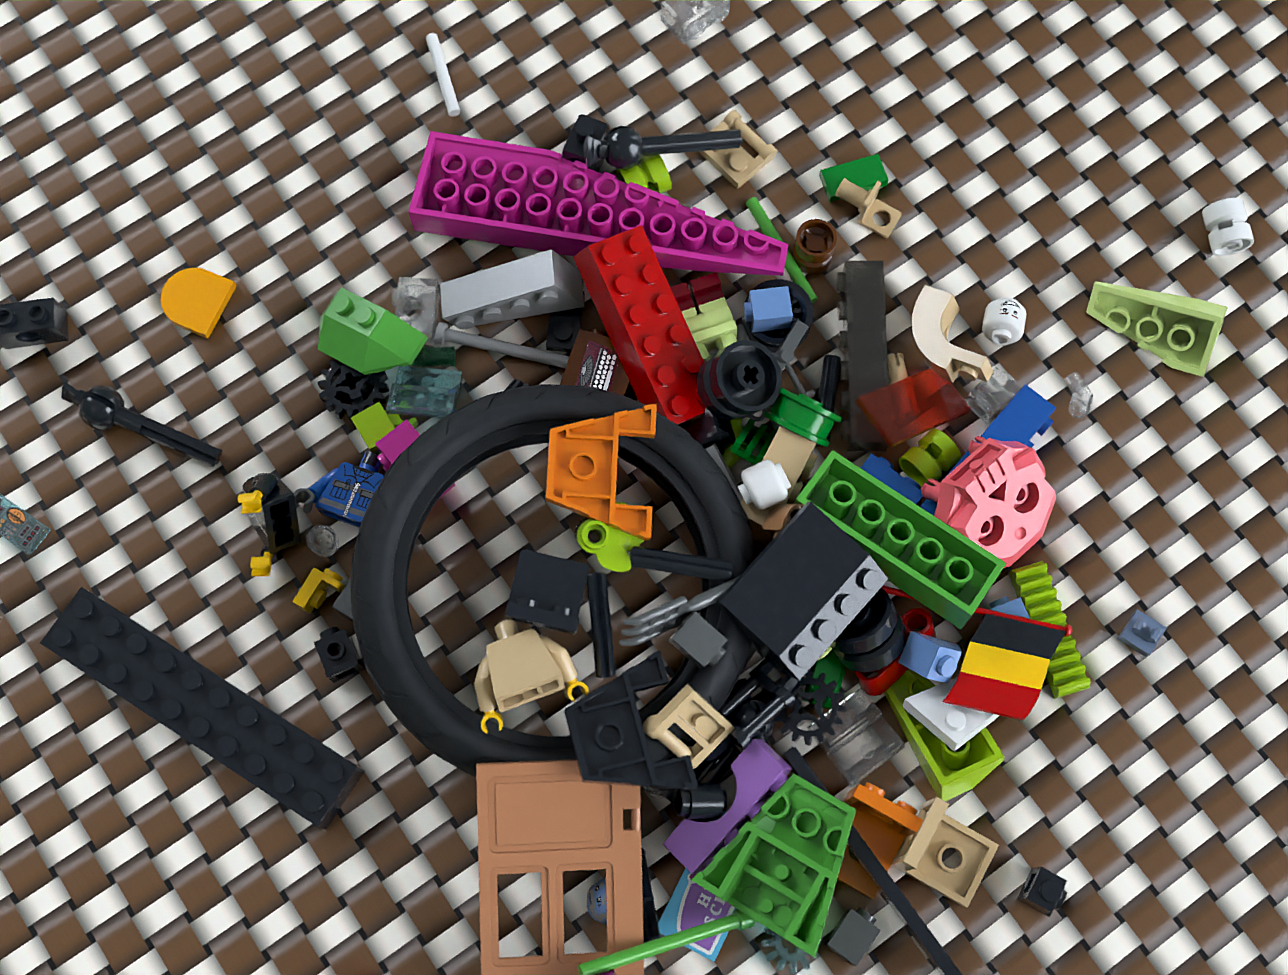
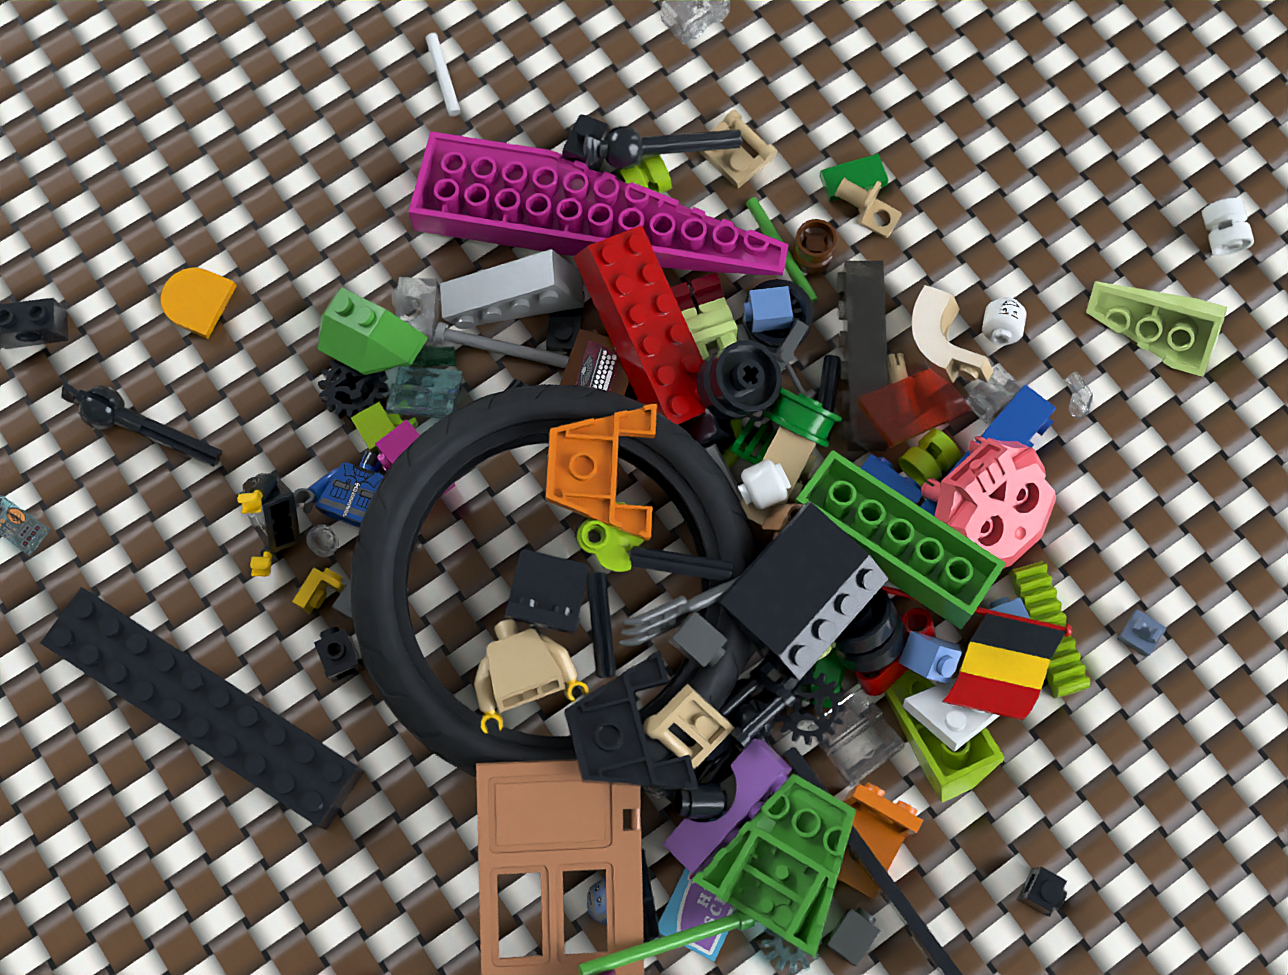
tan bracket [891,797,999,908] -> none

